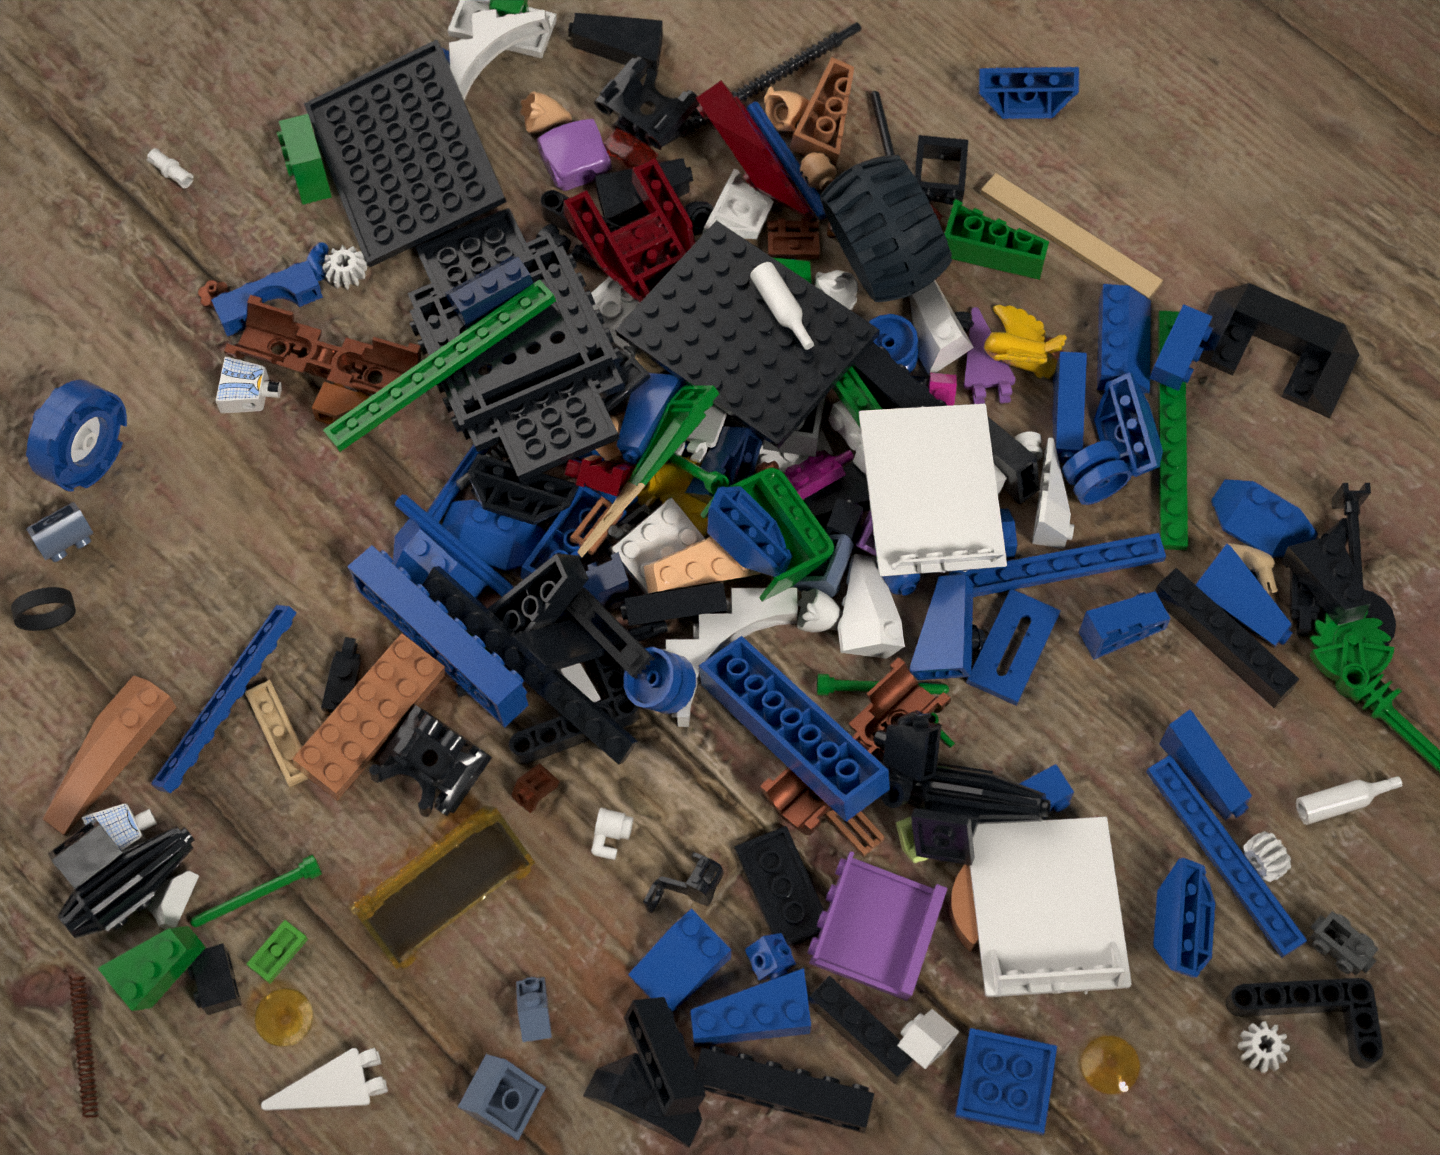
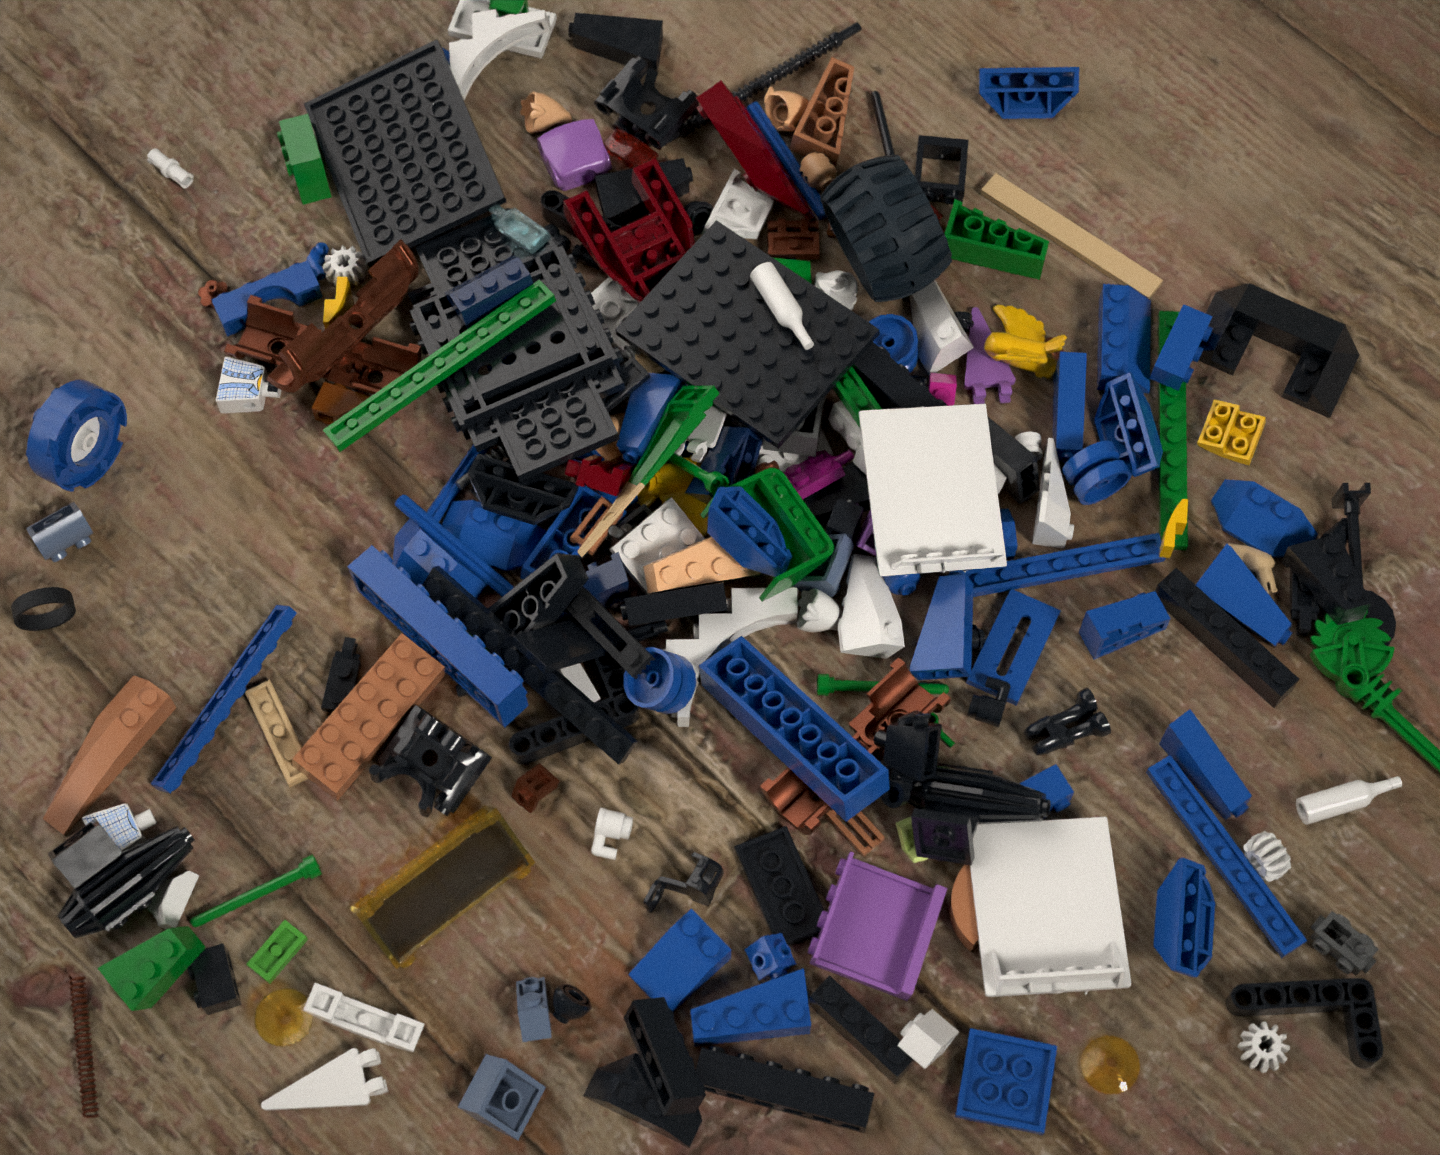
none -> copper piece [266,239,419,393]
none -> white slope [303,983,425,1052]
none -> yellow slope [323,277,355,329]
none -> clear light blue hinge [489,204,551,254]
none -> black brick [553,984,592,1024]
none -> black piece [967,676,1011,728]
none -> black piece [1024,687,1111,755]
none -> yellow slope [1159,499,1188,558]
none -> yellow slope [1197,399,1266,466]

